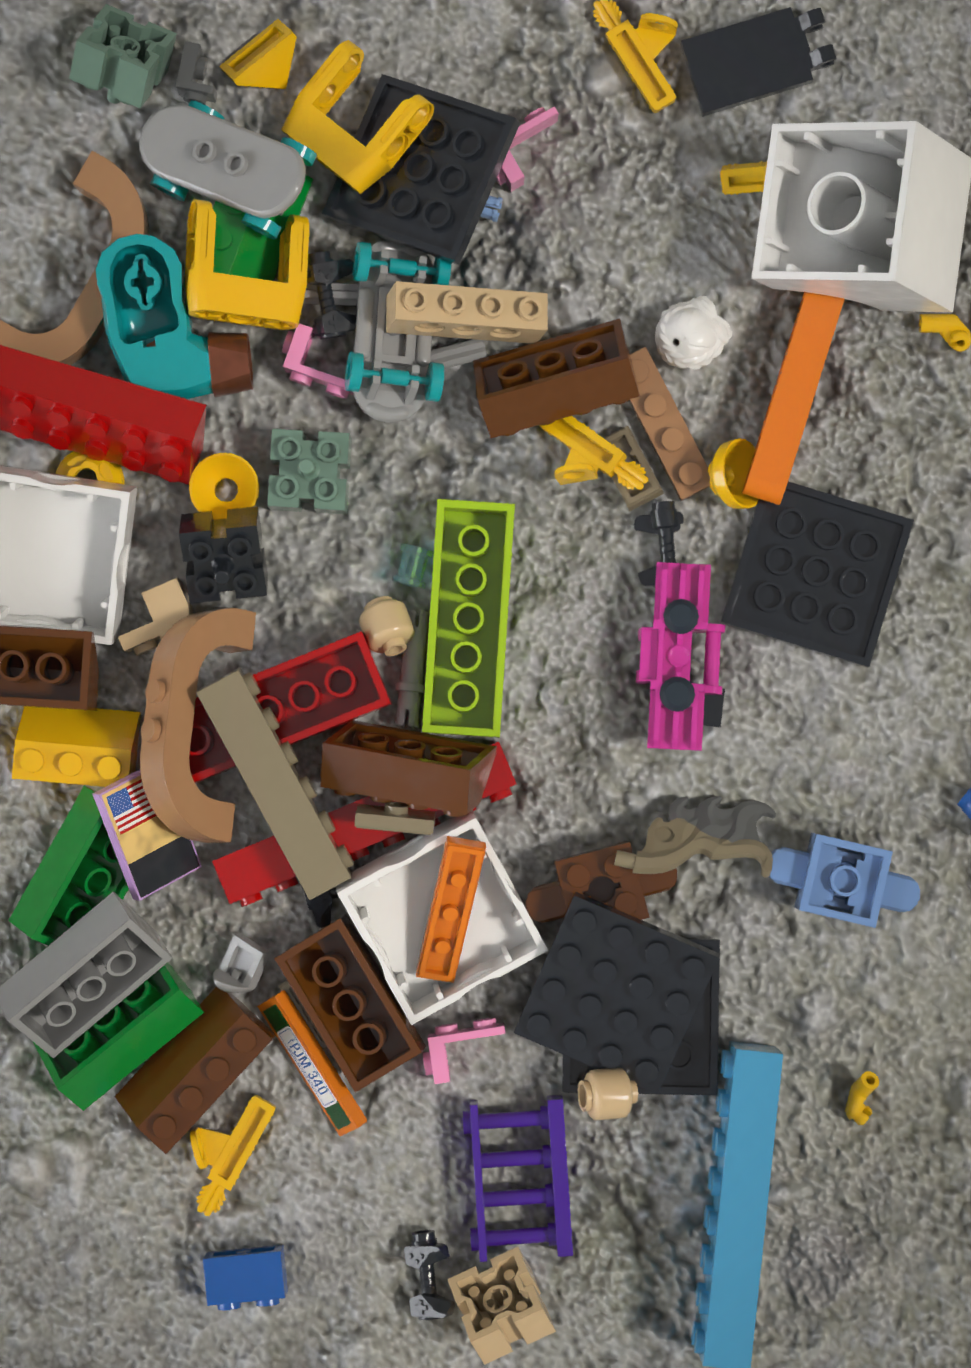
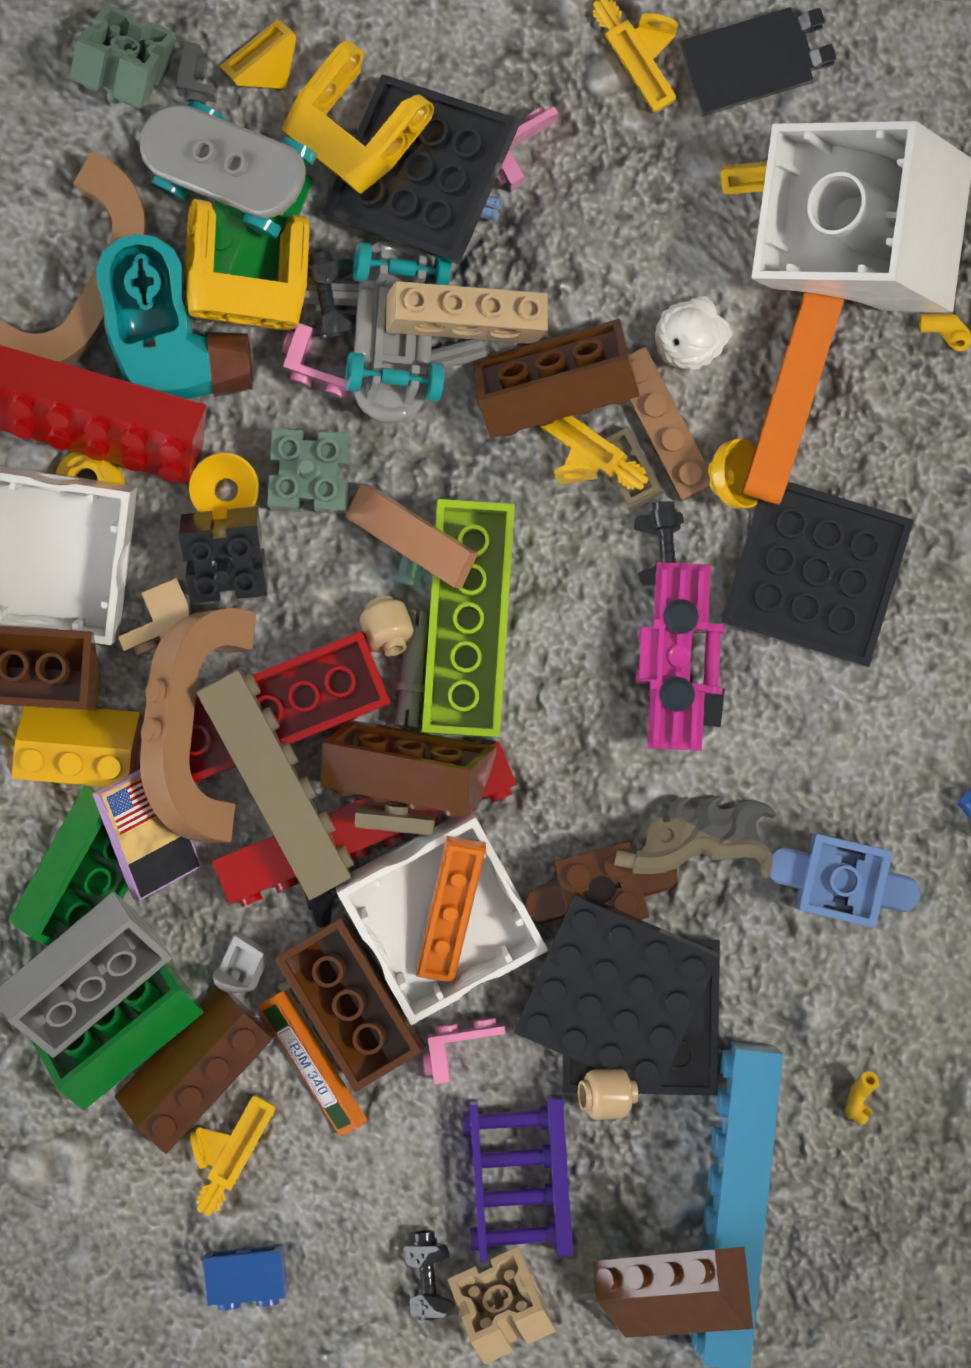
none -> nougat tile [345,483,478,588]
none -> reddish brown slope [593,1247,753,1338]

